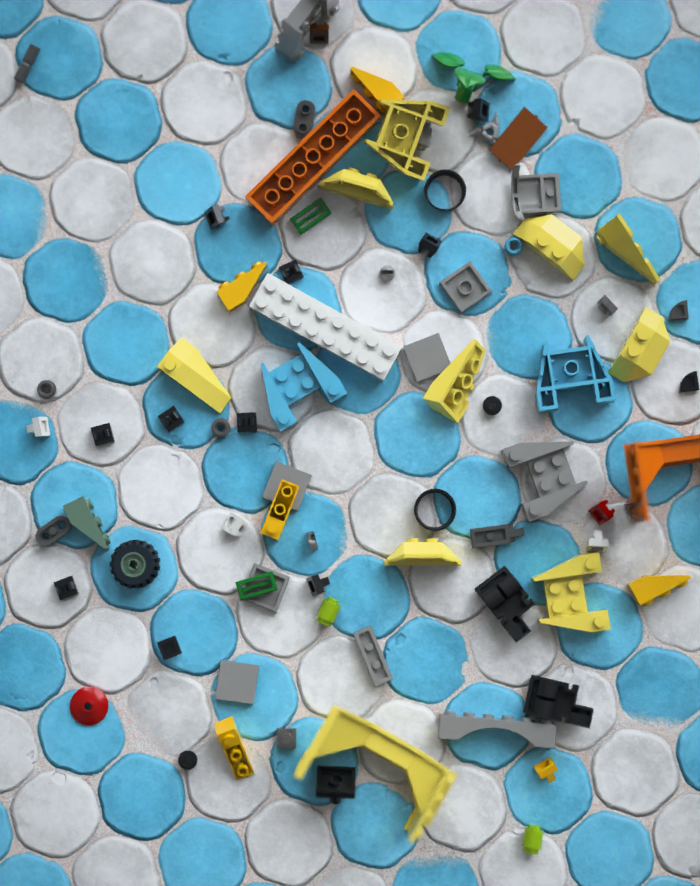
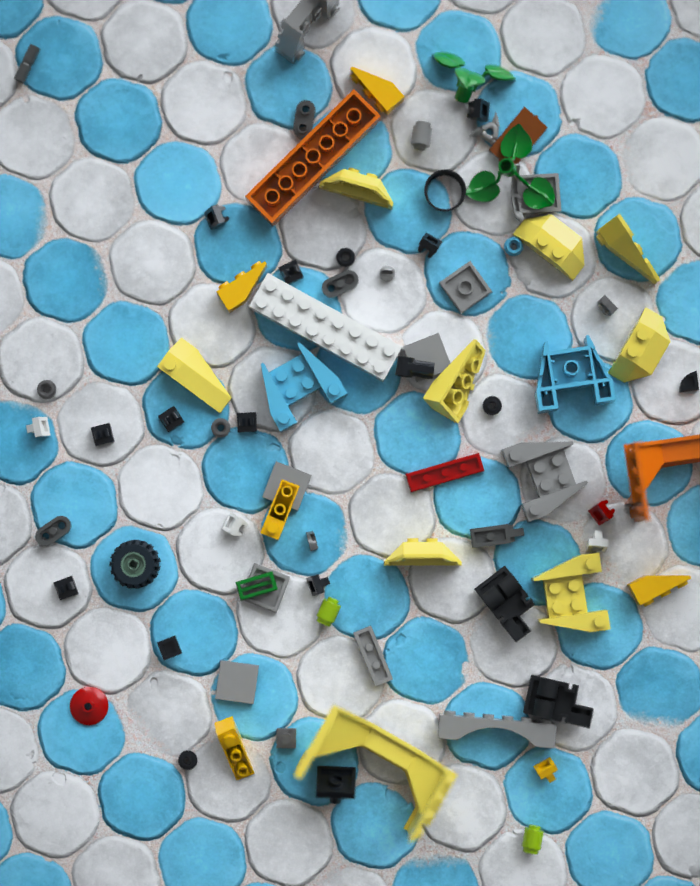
sand green slope [63,496,111,549] -> none
green tile [290,197,332,235] -> none
reddish brown tile [310,22,329,44] -> none
light yellow wedge [364,100,450,181] -> none
black tyre [414,489,456,531] -> none
dark grey tile [669,300,689,321] -> none
none -> dark grey plate [322,270,358,298]
none -> black plate [336,248,355,267]
none -> black piece [395,356,435,379]
none -> red tile [405,453,484,492]
none -> green plant [466,124,555,209]

